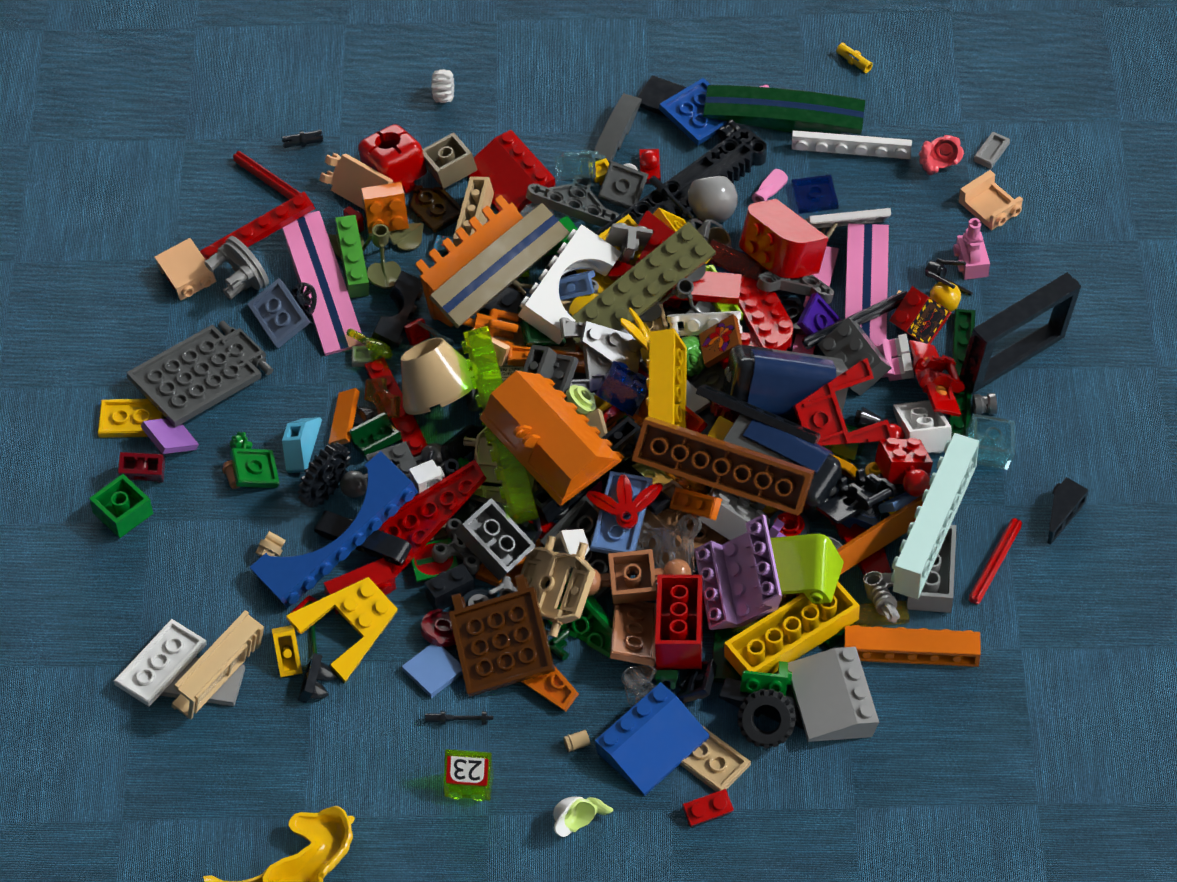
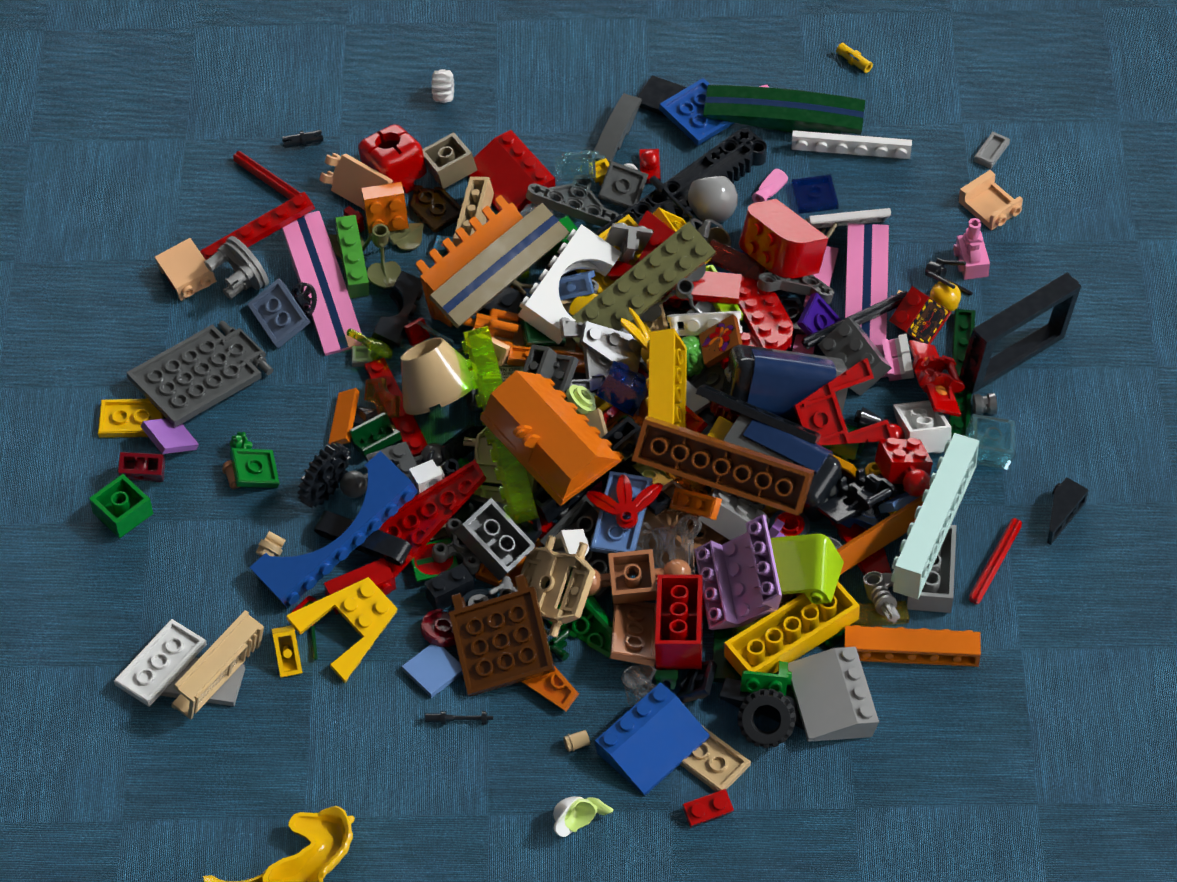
medium azure slope [282,417,322,473] -> none
black tile [298,653,338,703] -> none
slope [444,749,494,801] -> none
black wheel [717,120,740,141] -> none
coral hair [919,135,964,175] -> none

